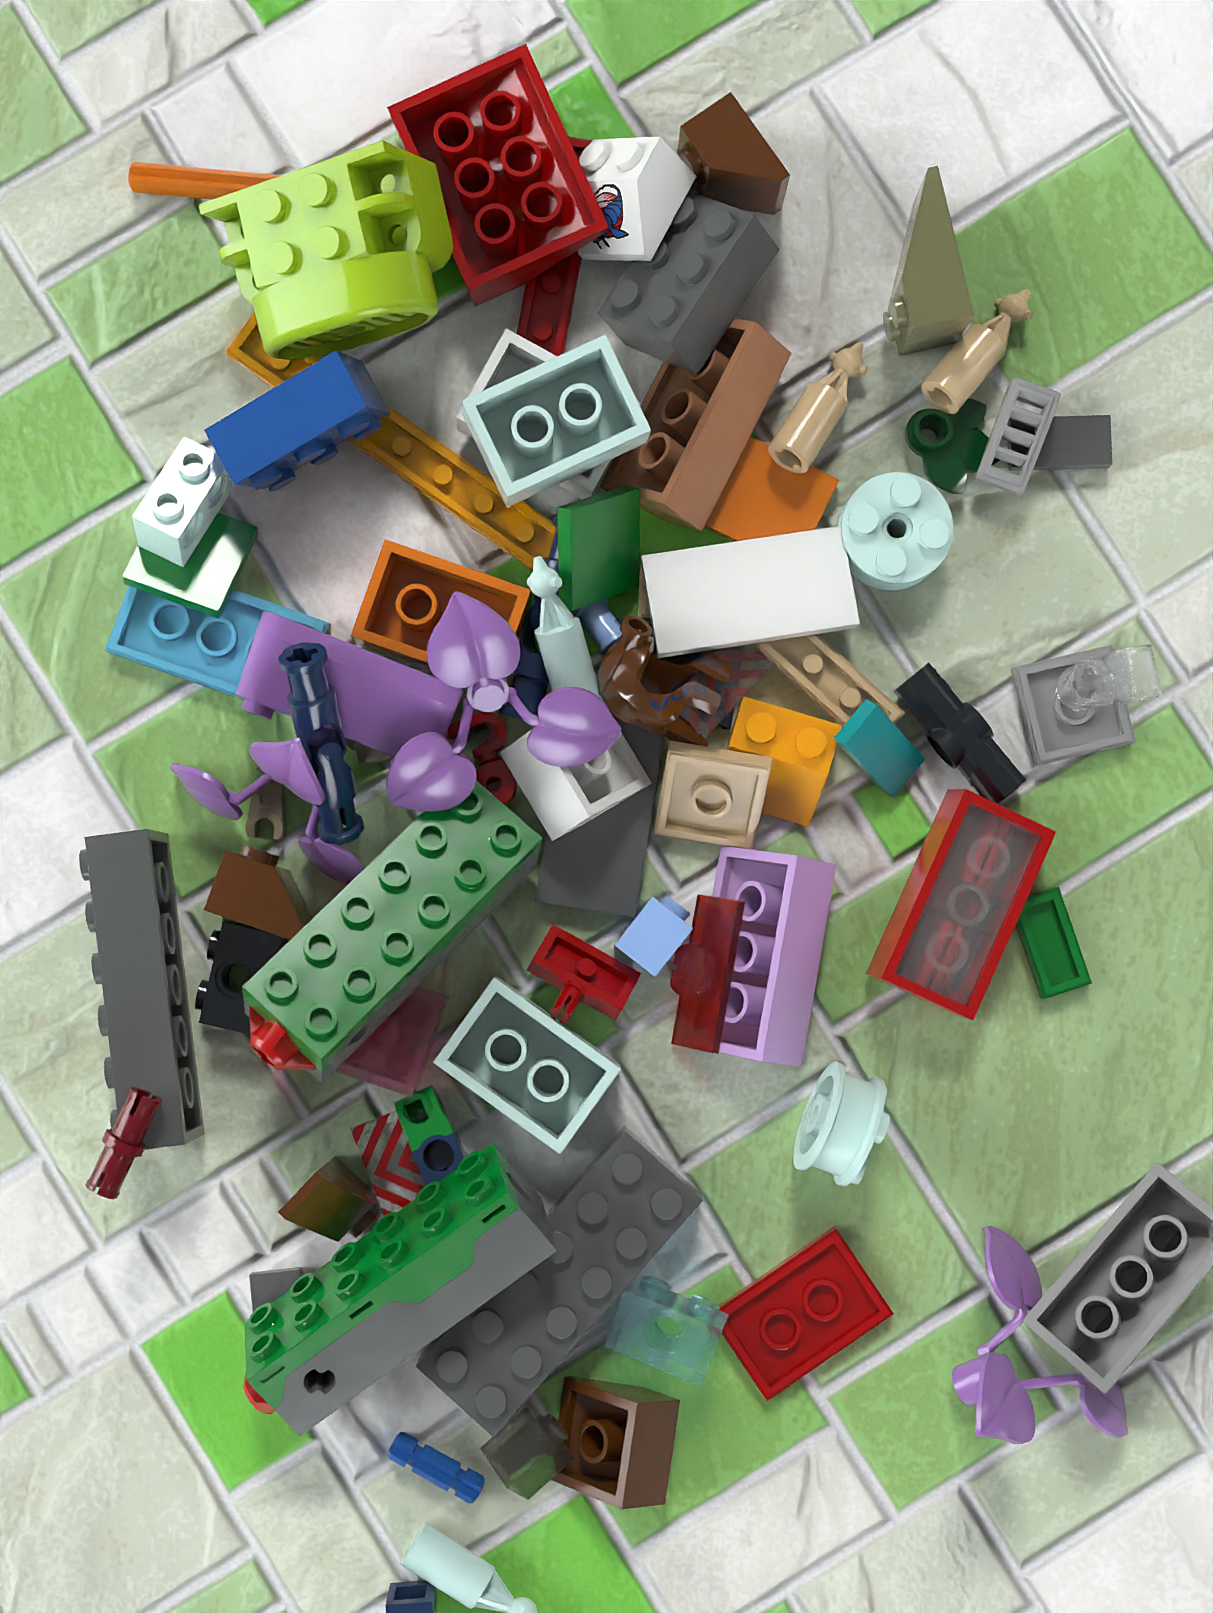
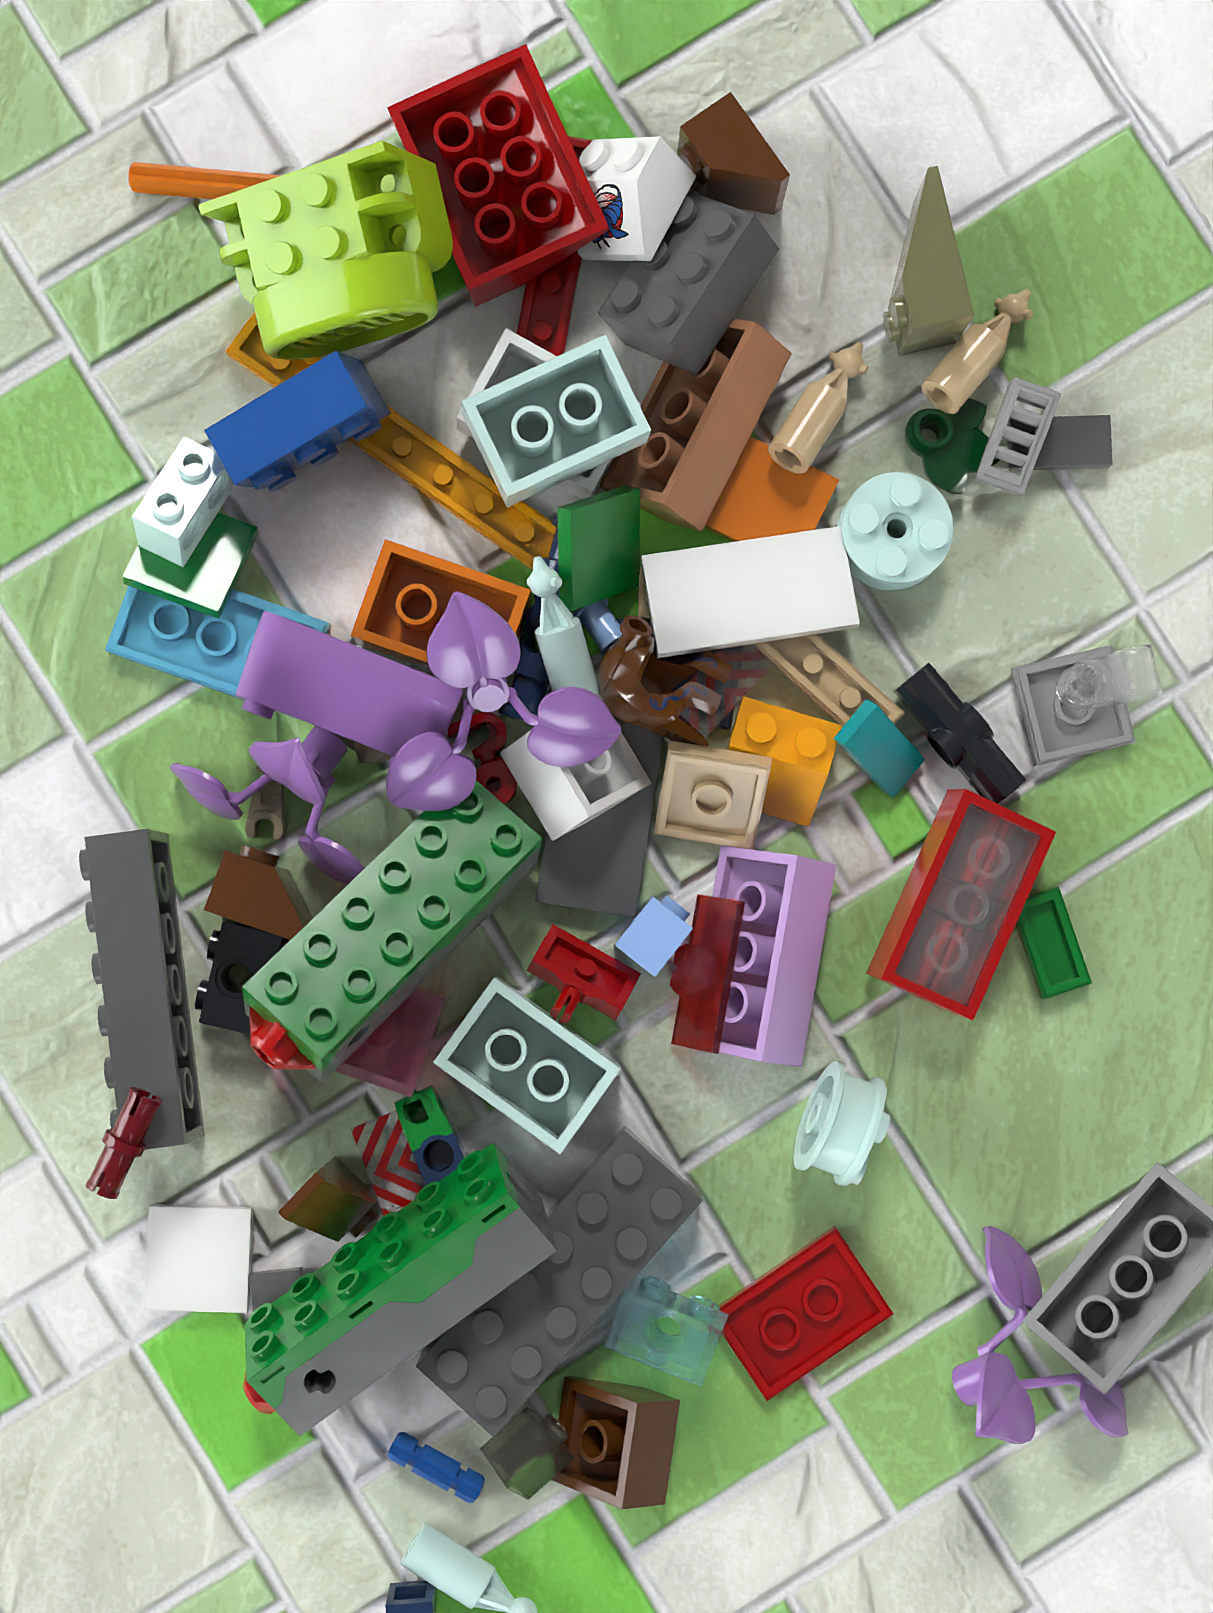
dark blue piece [278,642,365,845] -> none
none -> white tile [144,1204,254,1313]

